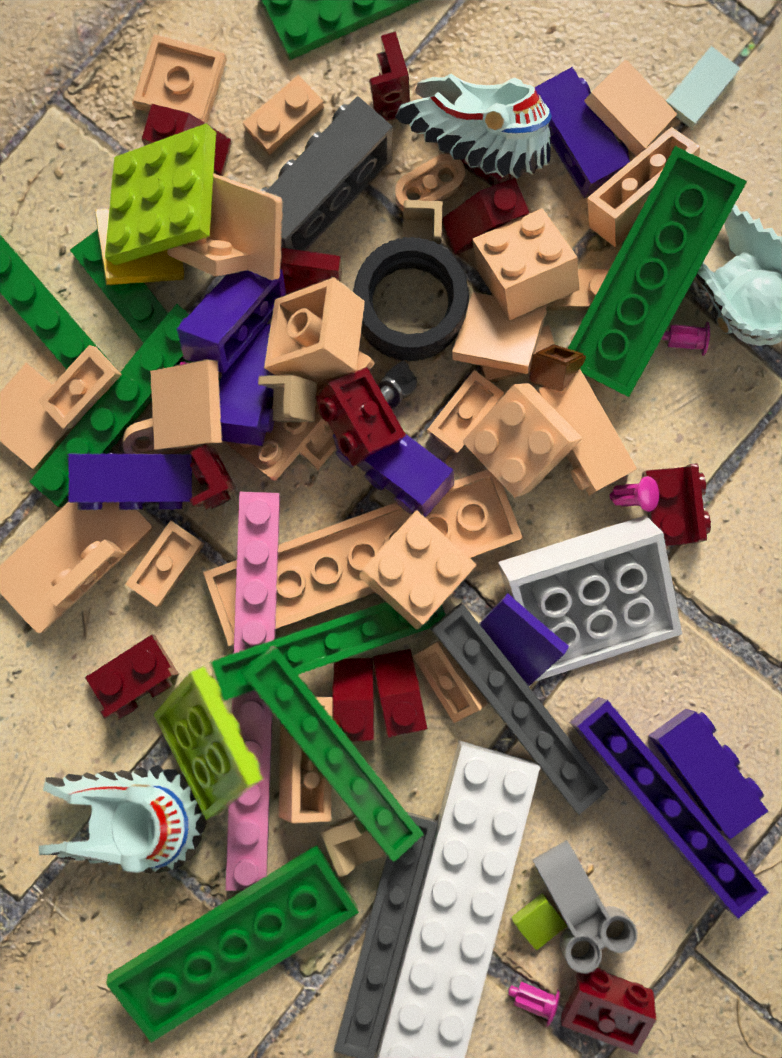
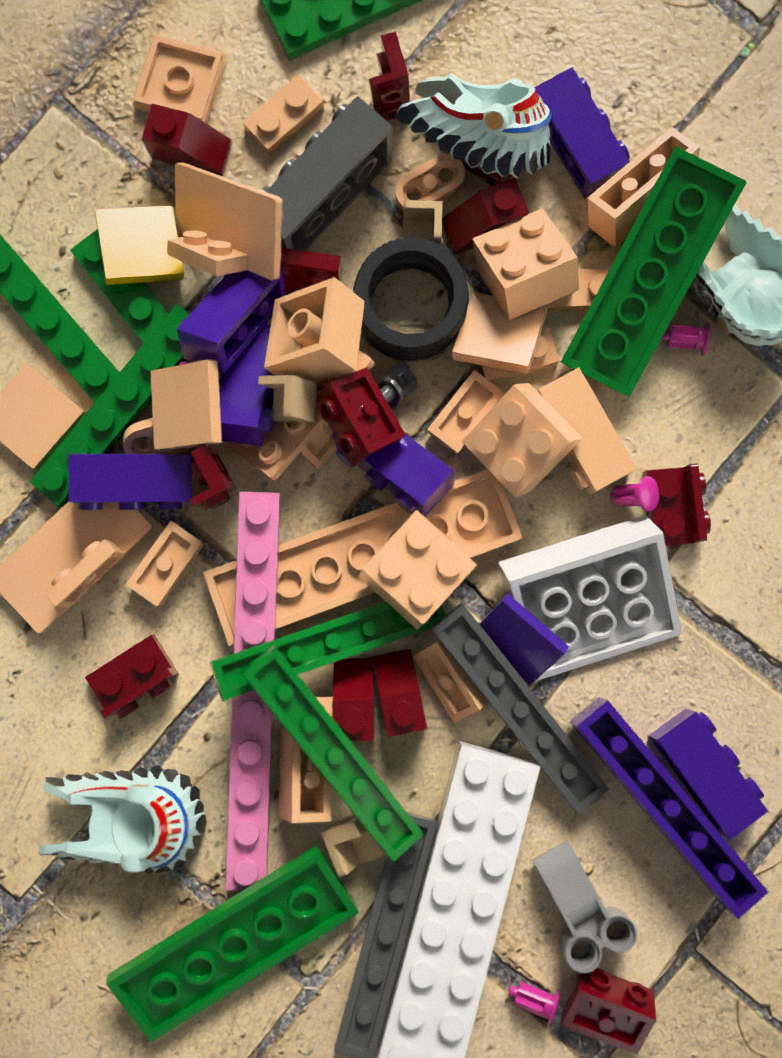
light nougat plate [38,345,122,430] -> none
lime plate [105,123,216,265] -> none
lime plate [153,666,262,820] -> none
lime slope [511,893,567,951] -> none
reddish brown slope [529,344,586,391] -> none
light nougat tile [584,59,677,156] -> none
light aqua tile [666,46,740,129] -> none

